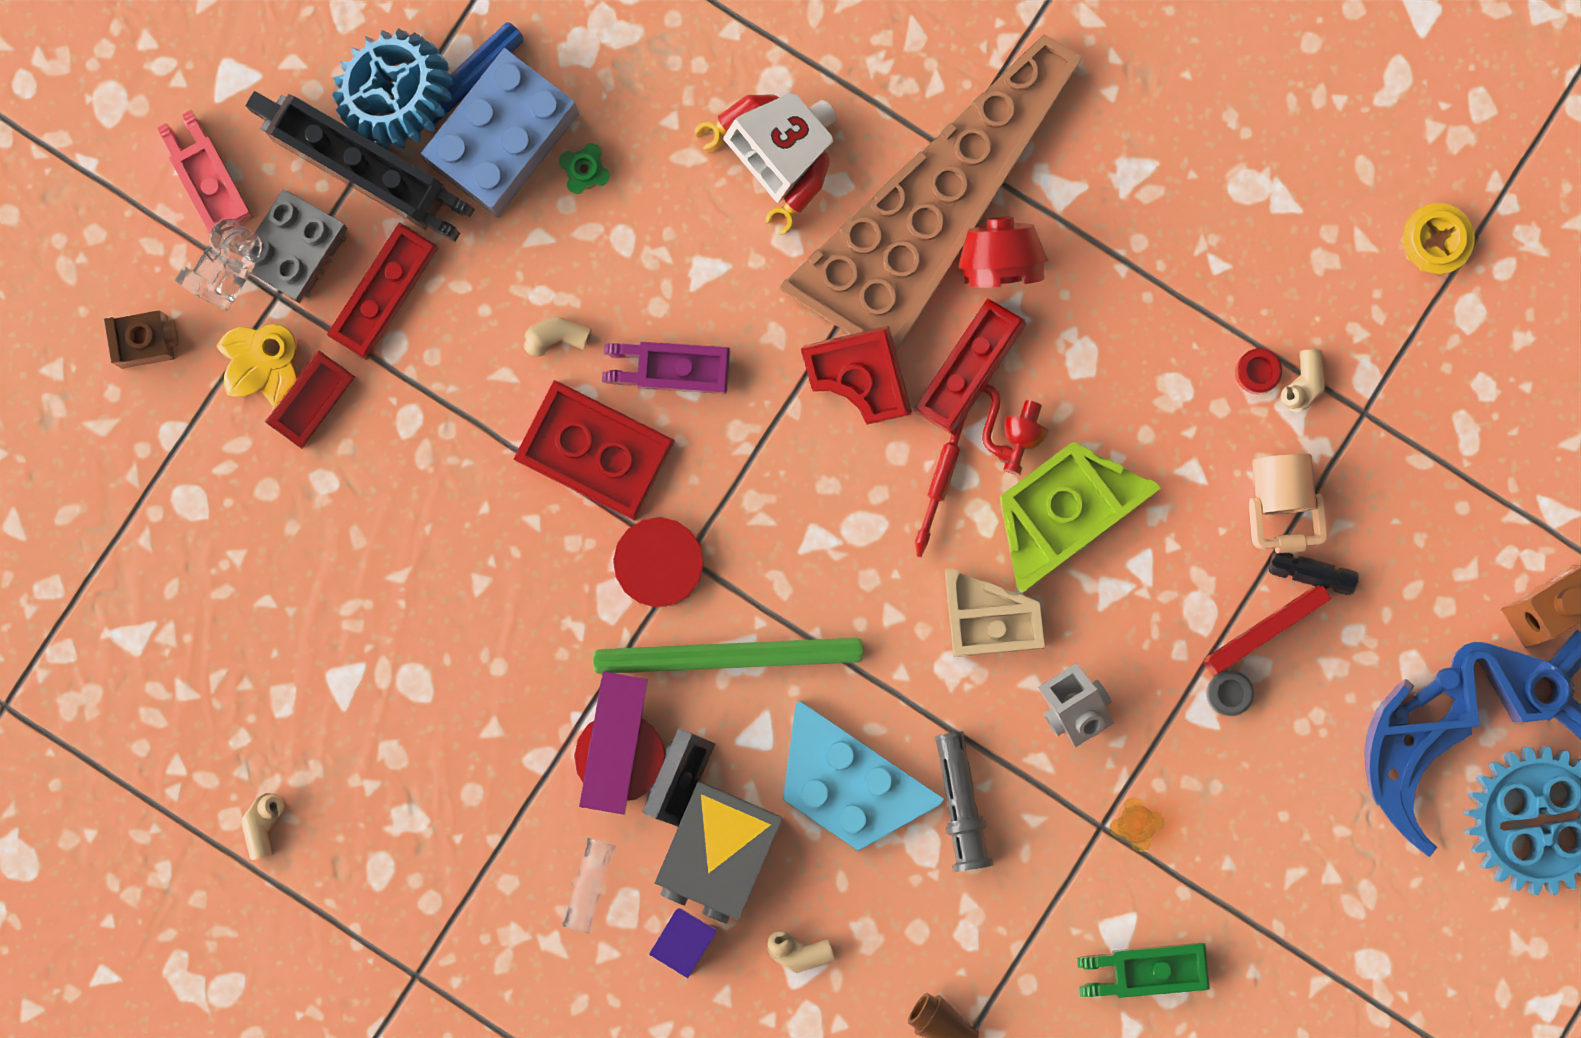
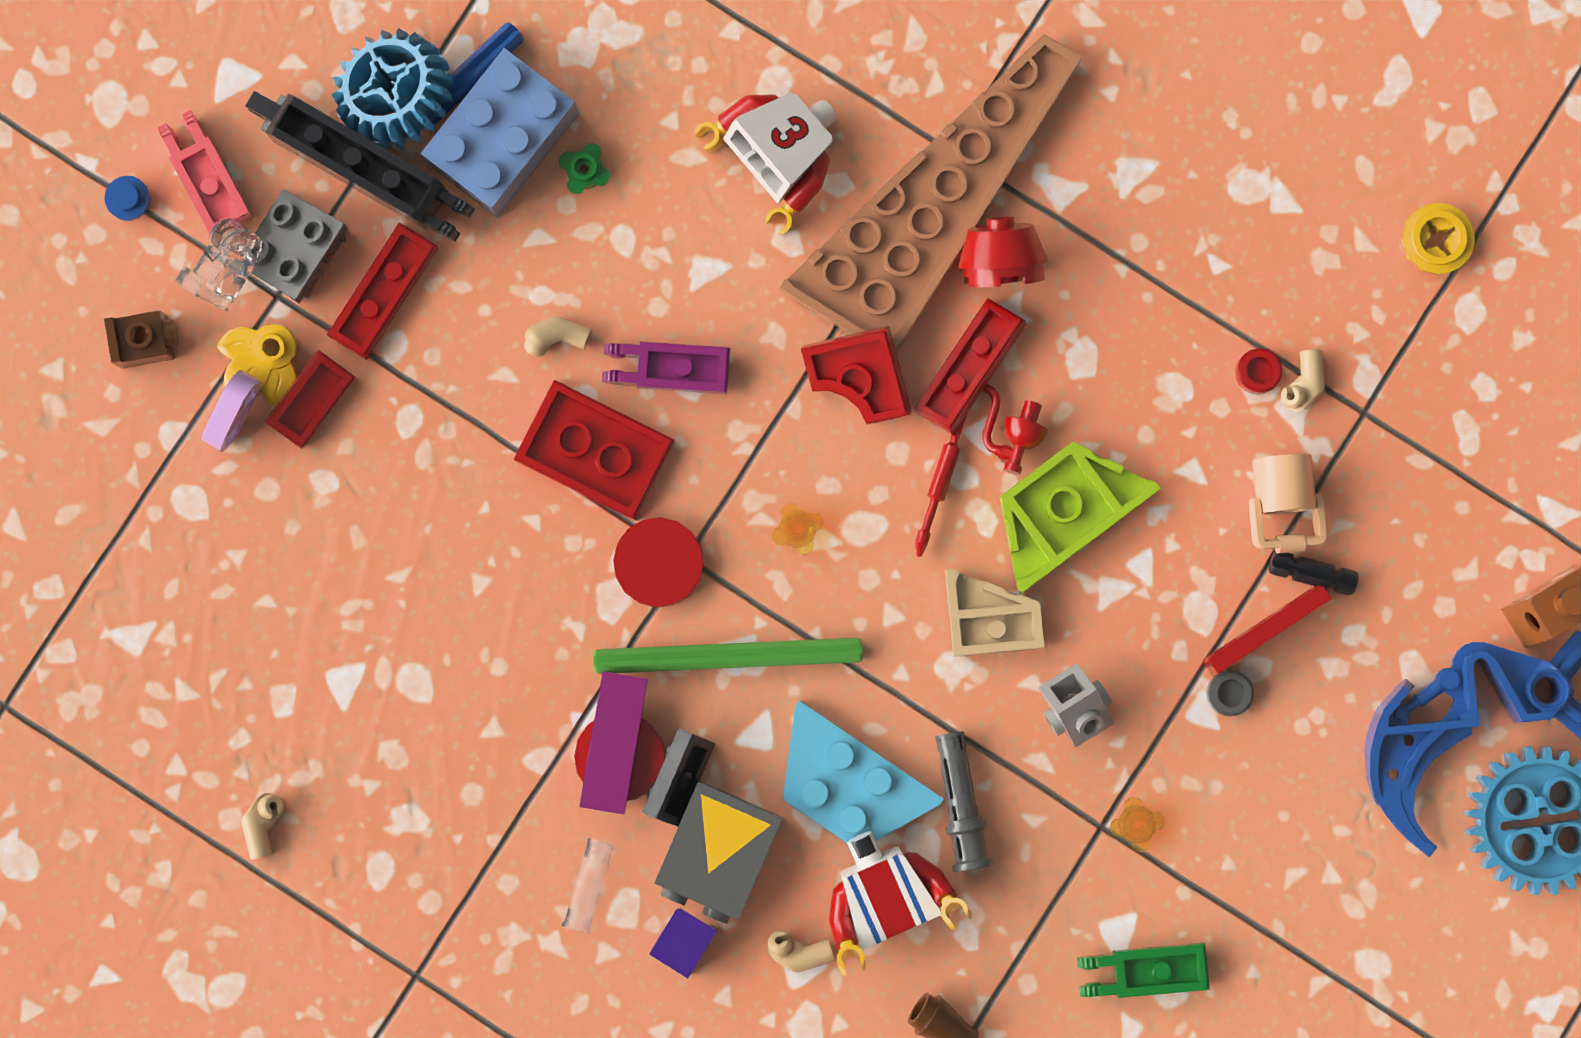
none -> blue plate [104,176,151,221]
none -> lavender beam [202,370,262,452]
none -> clear yellow plate [772,503,824,555]
none -> torso [828,831,972,976]

